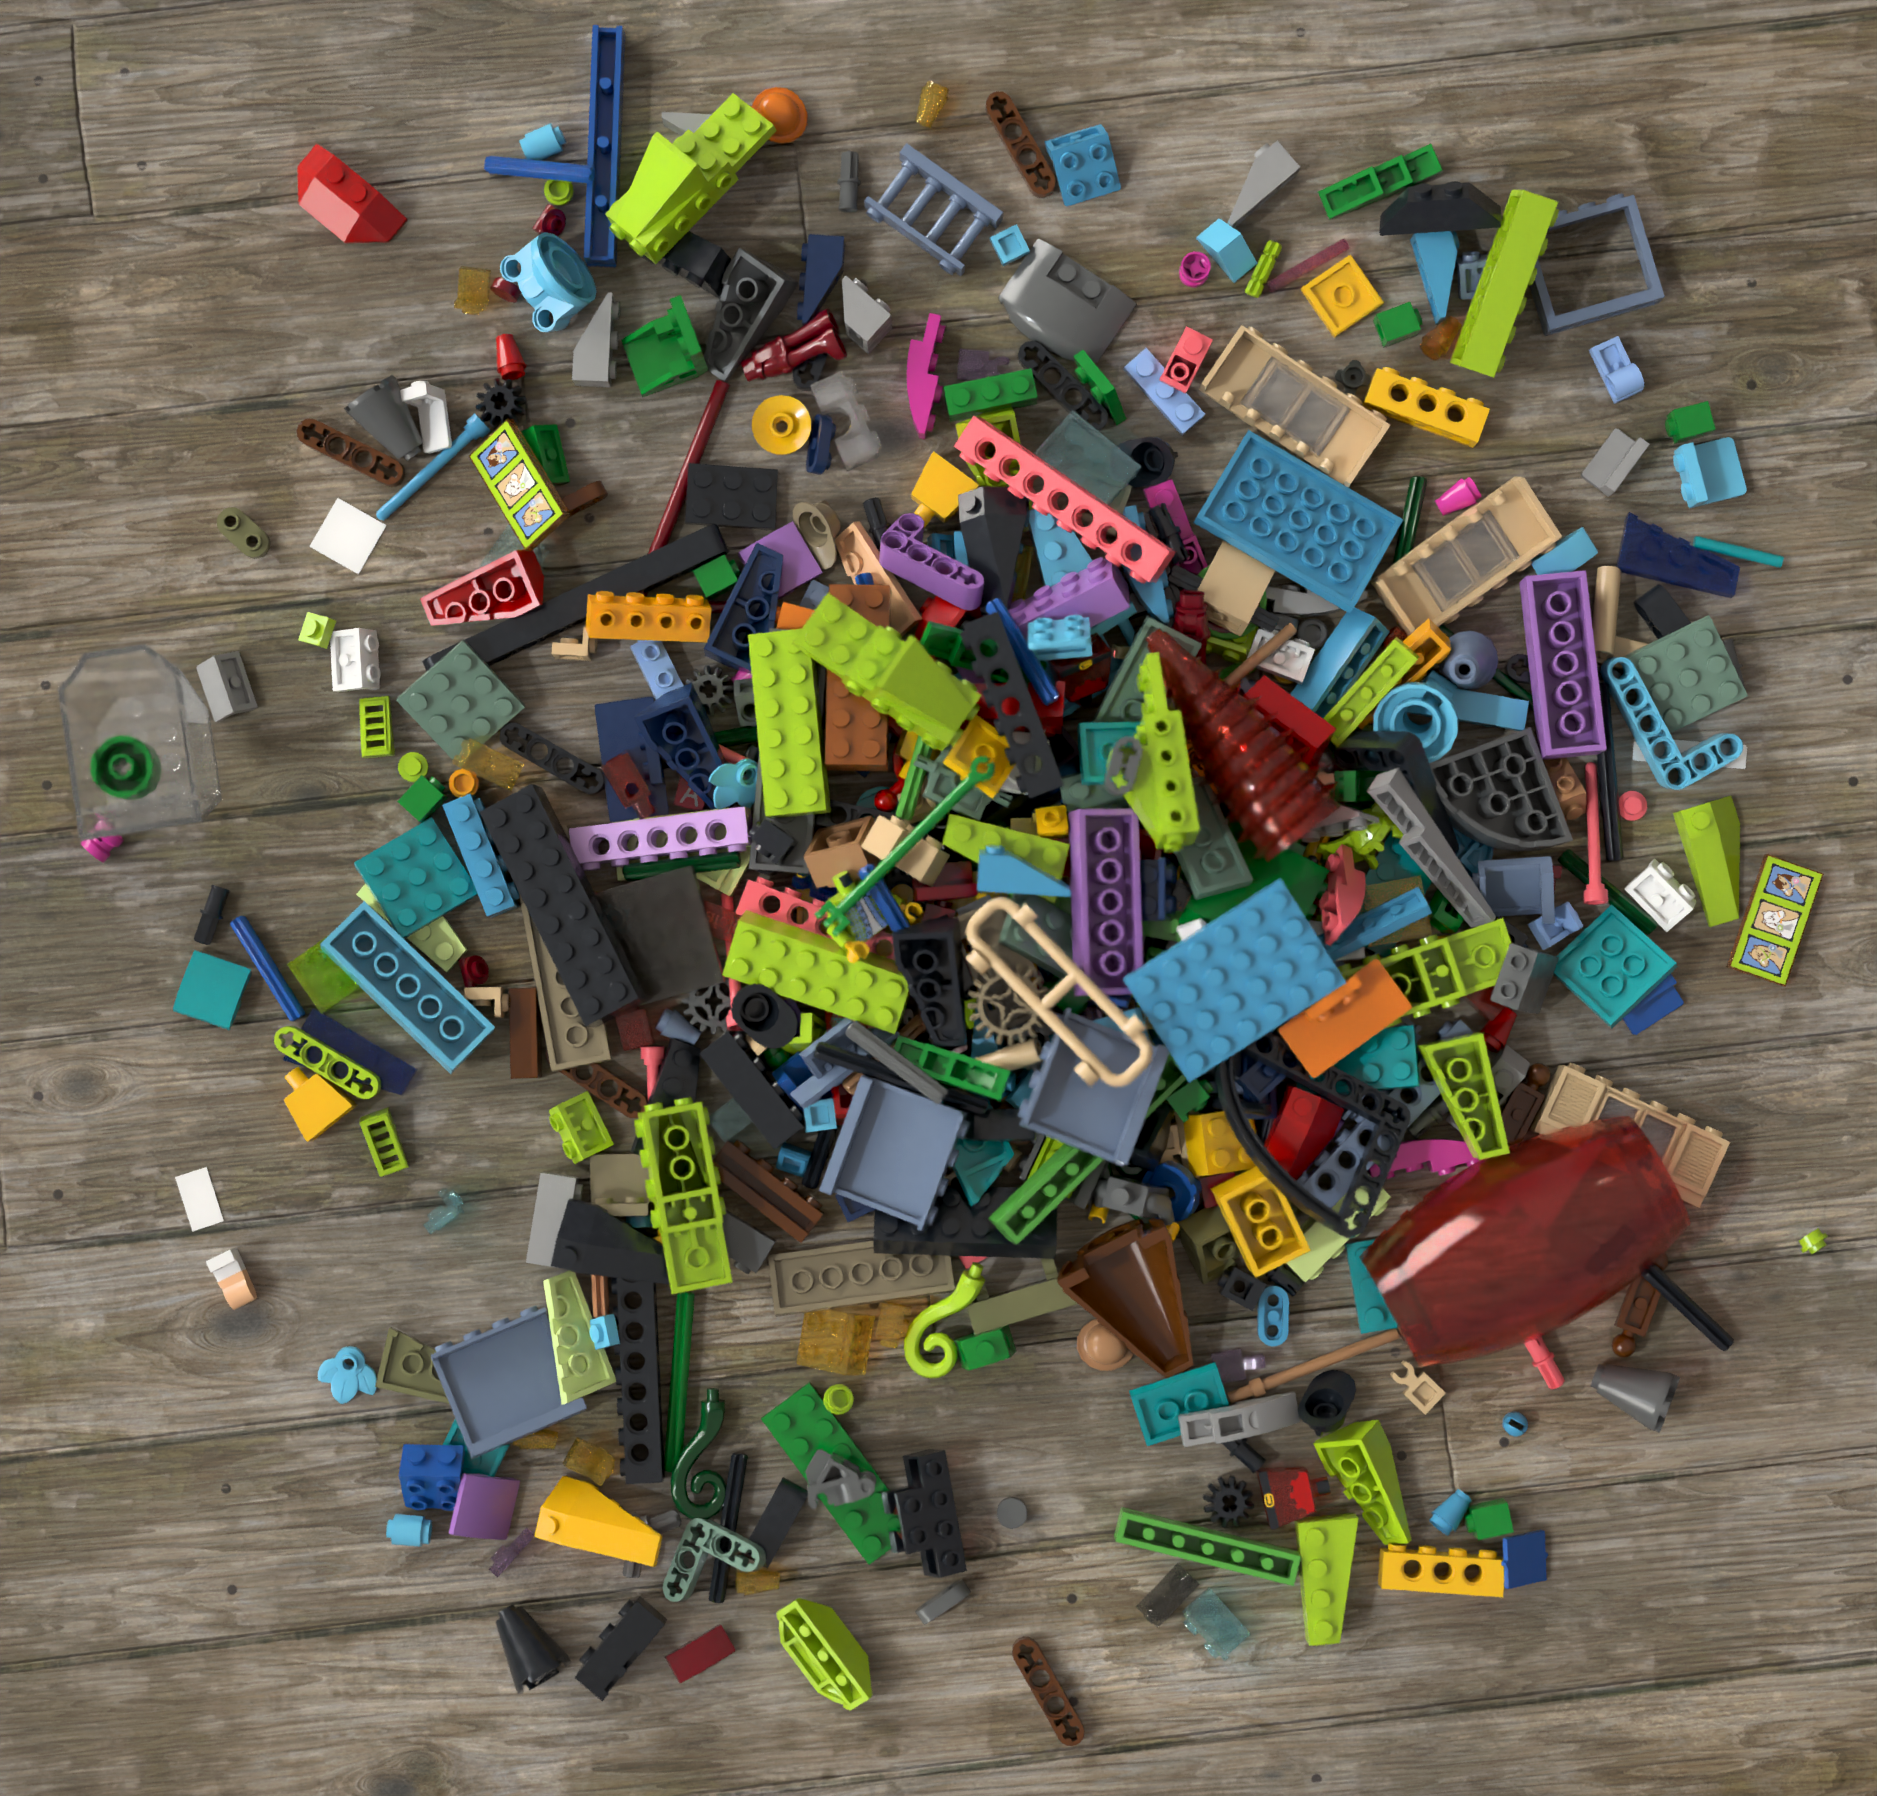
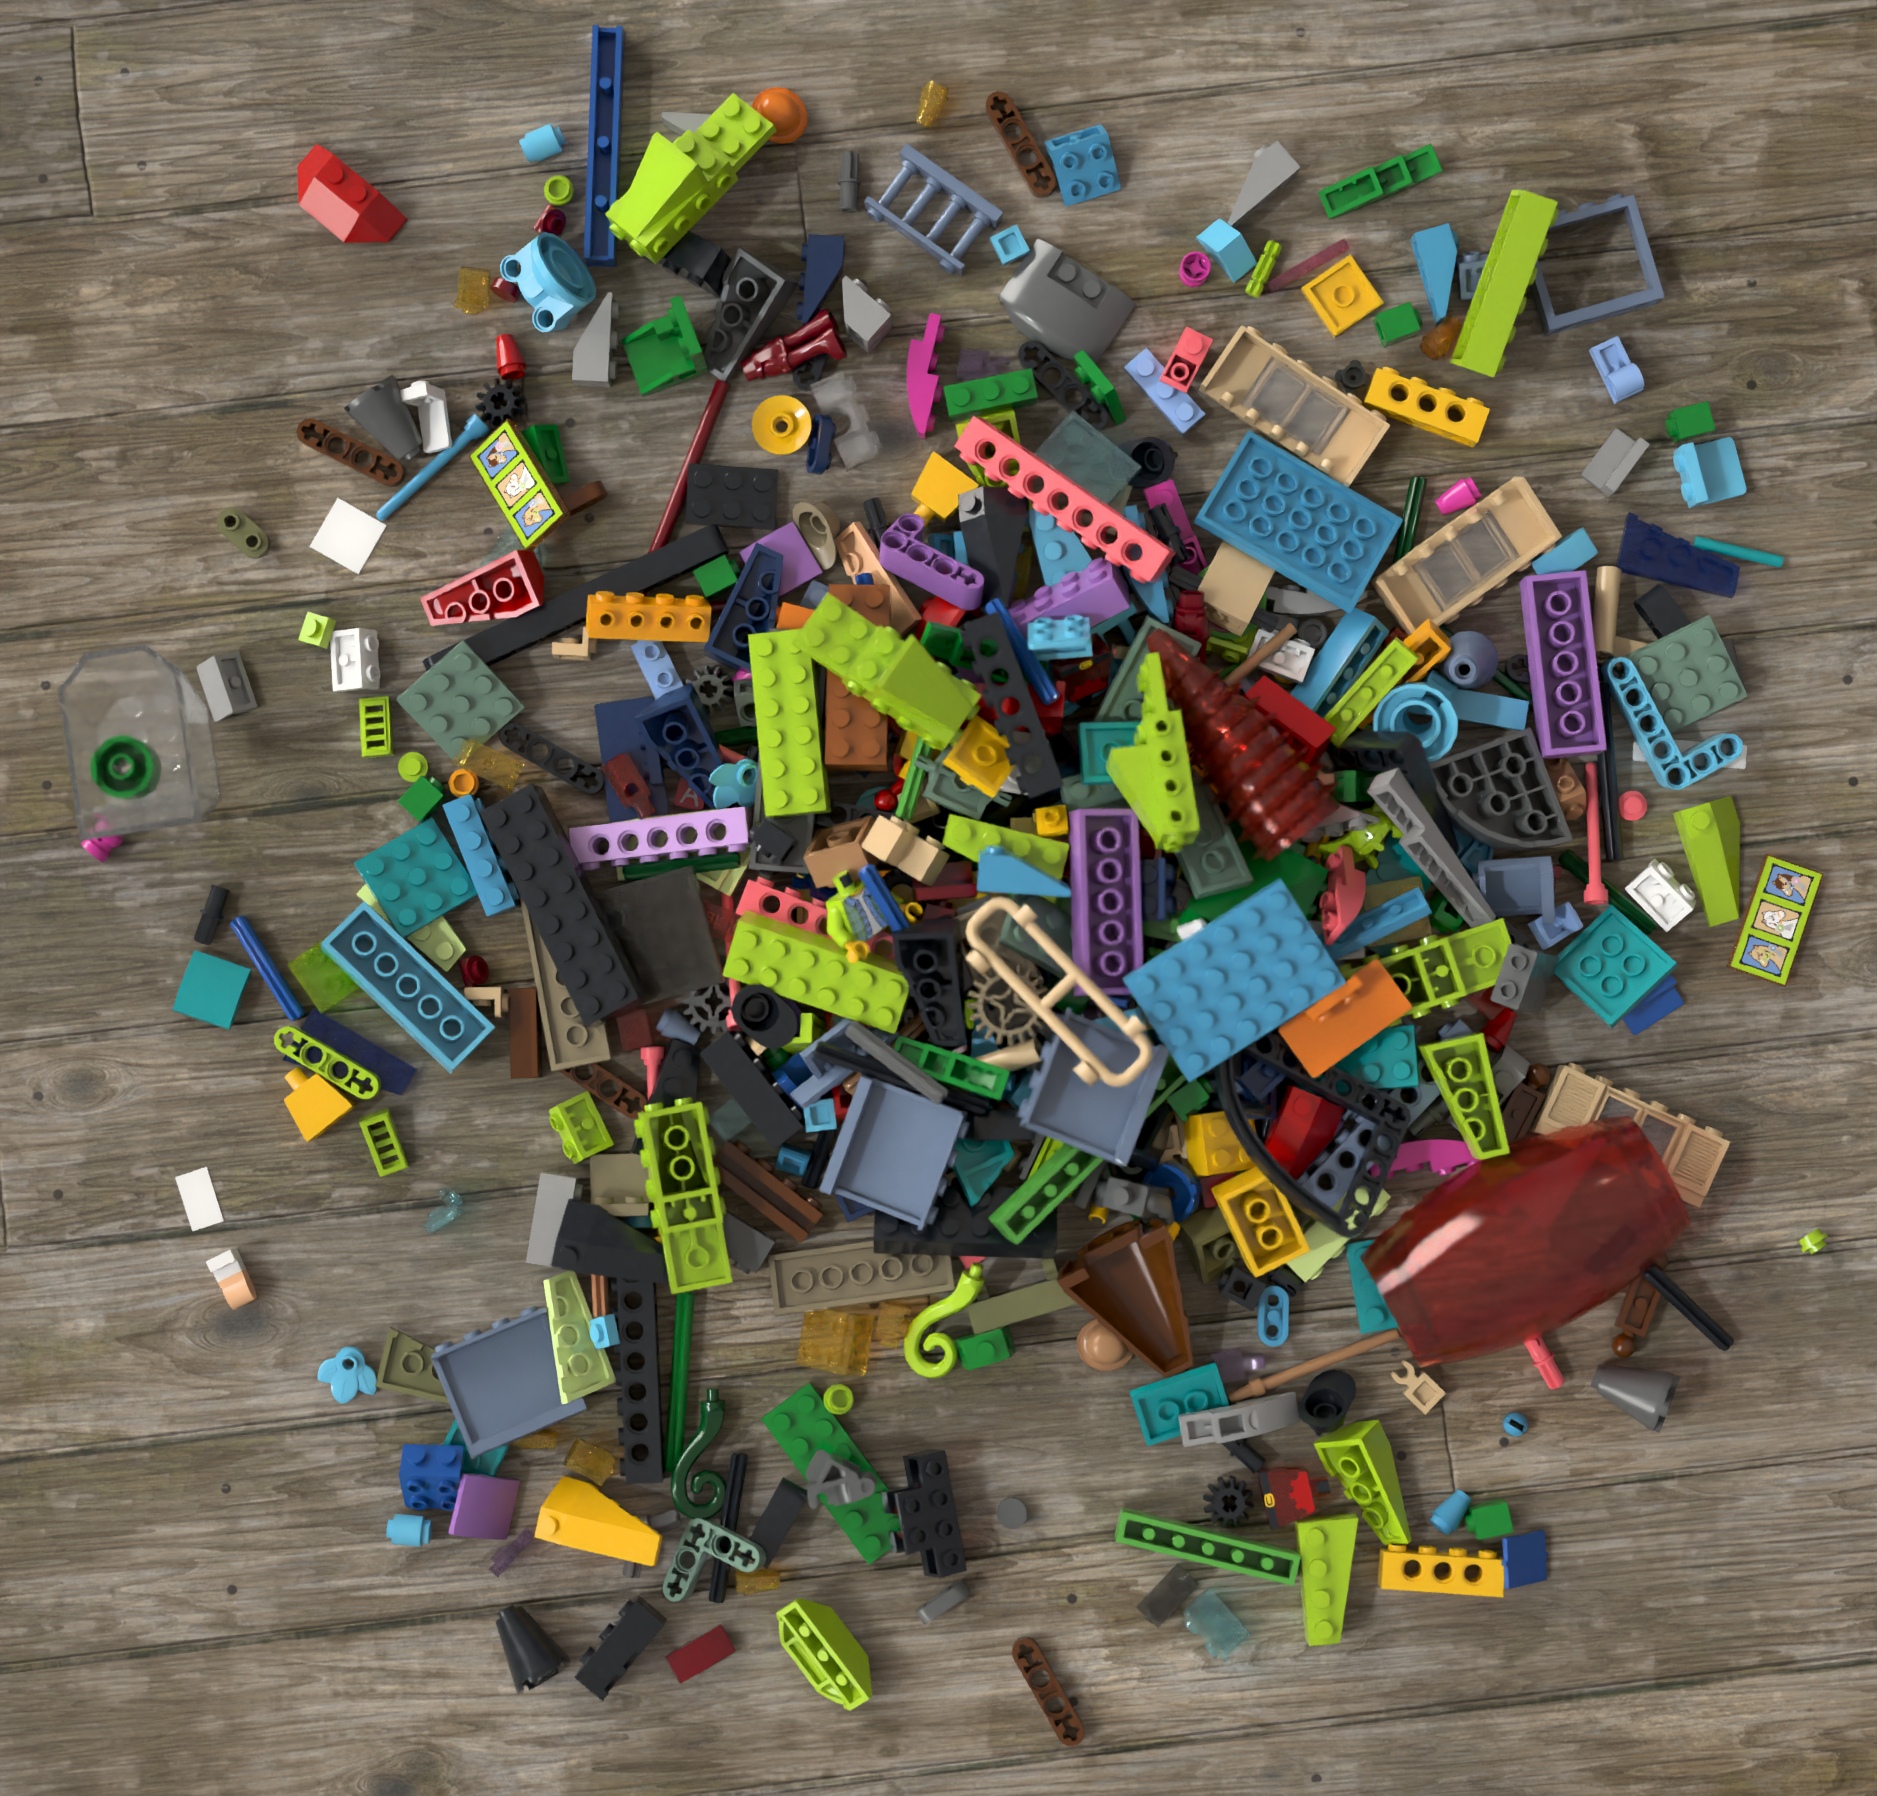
blue axle [484,156,596,184] -> none
green hinge [814,756,996,937] -> none
dark grey beam [1104,736,1142,796] -> none
black wedge [1379,181,1501,236] -> none

